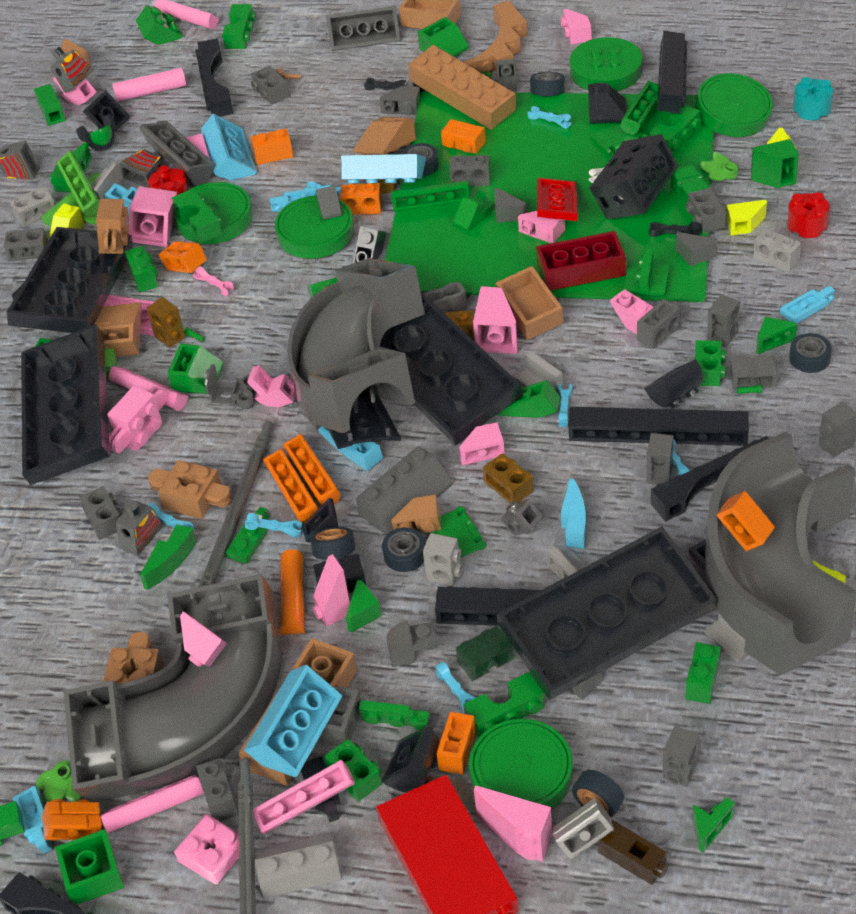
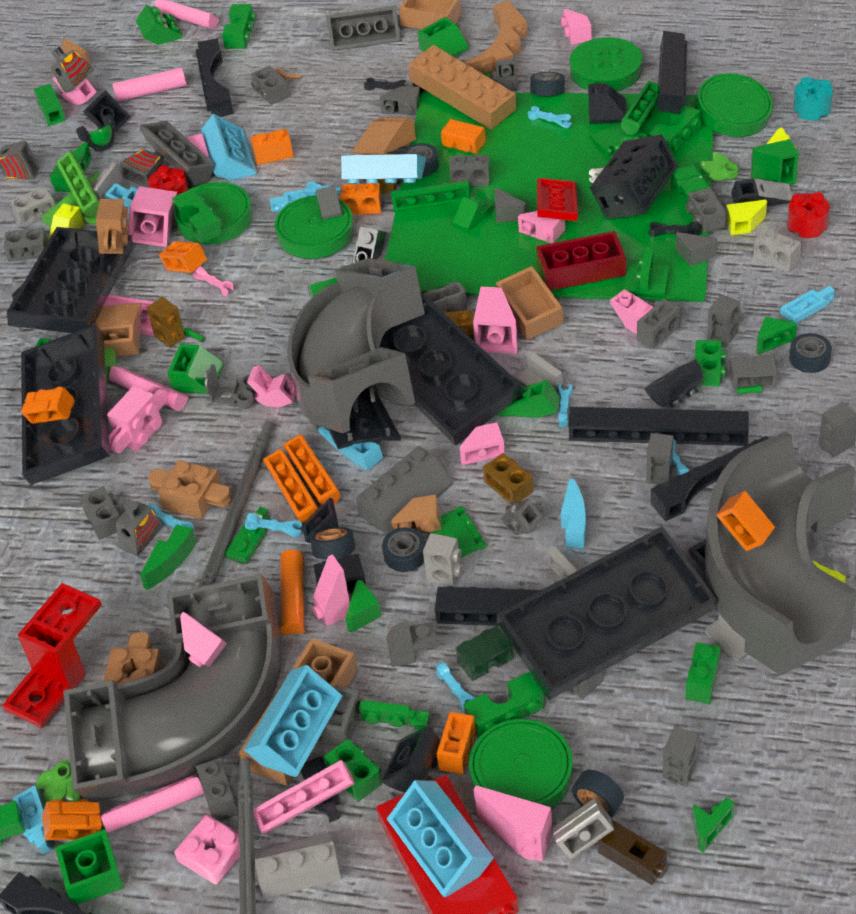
green brick [125,246,158,293] -> none
none -> red bracket [2,583,102,729]
none -> orange brick [21,387,74,424]
none -> medium azure slope [387,780,494,897]
none -> black slope [731,179,792,206]

